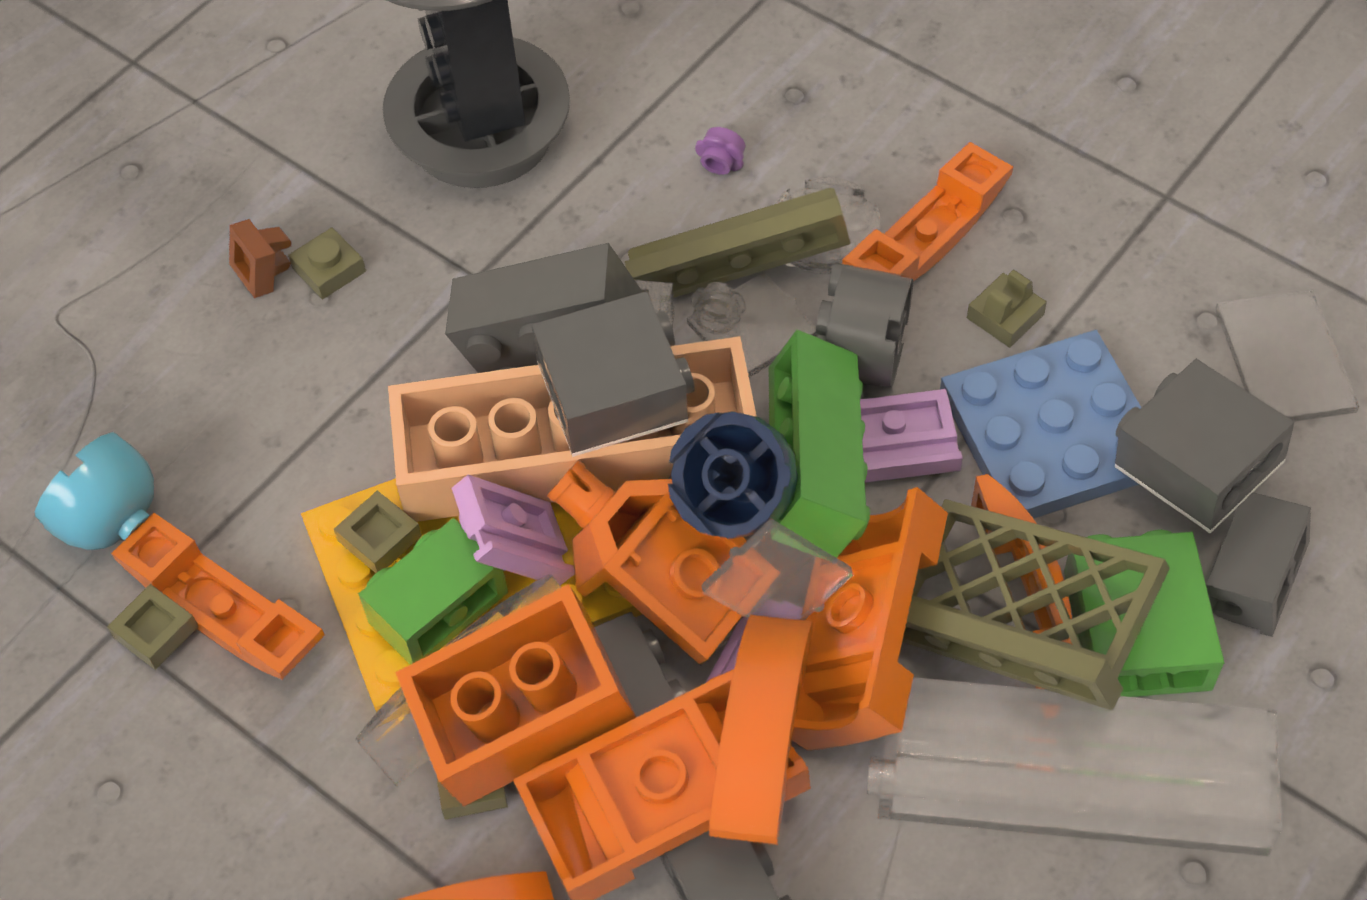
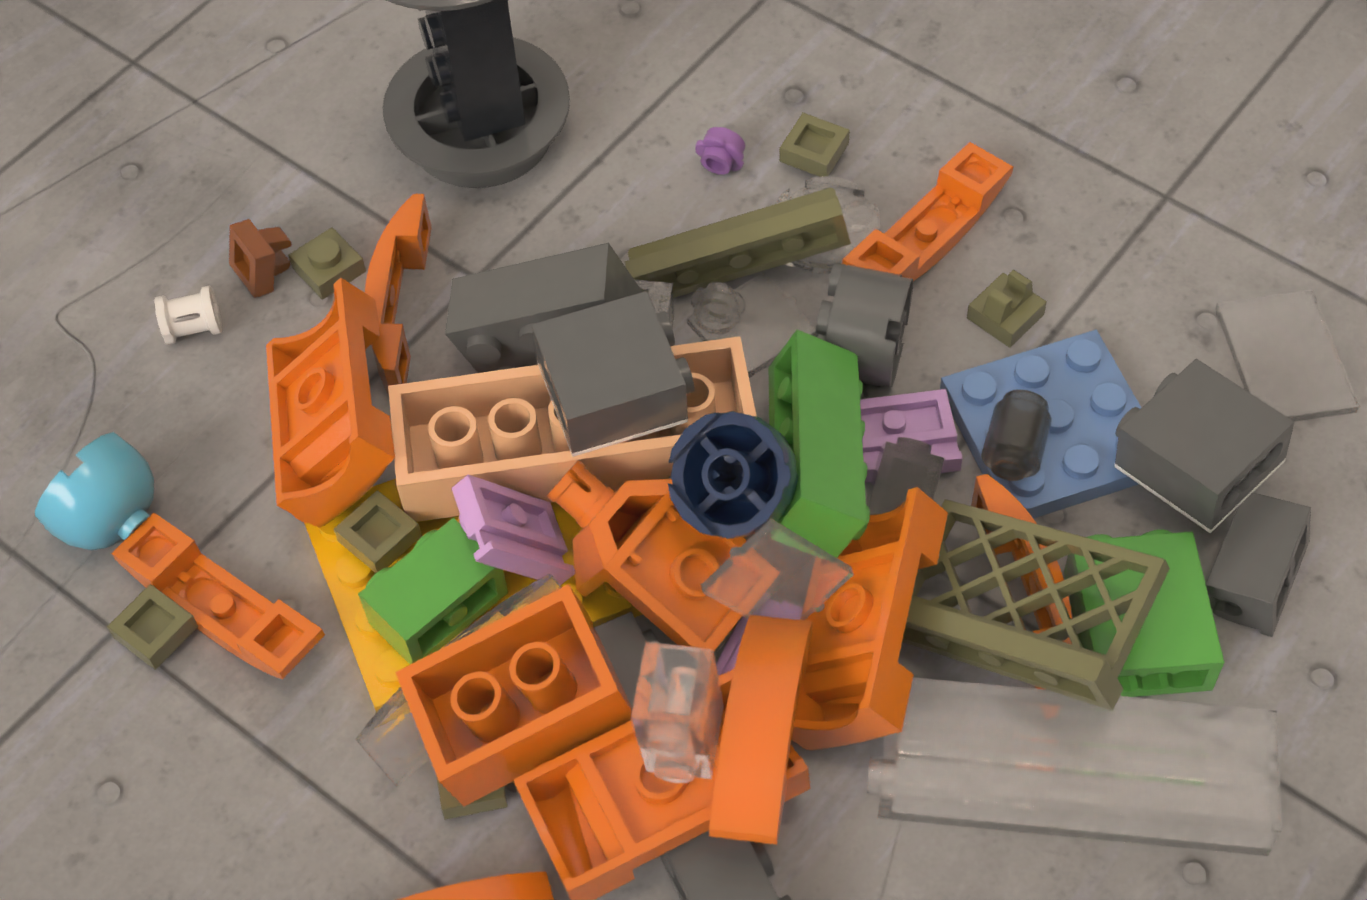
none -> white bush [154,285,222,345]
none -> orange piece [266,278,395,527]
none -> orange slope [365,193,431,395]
none -> clear brick [631,642,724,783]
none -> olive plate [779,112,850,179]
none -> clear smoke brick [866,437,944,515]
none -> clear smoke brick [981,390,1052,481]

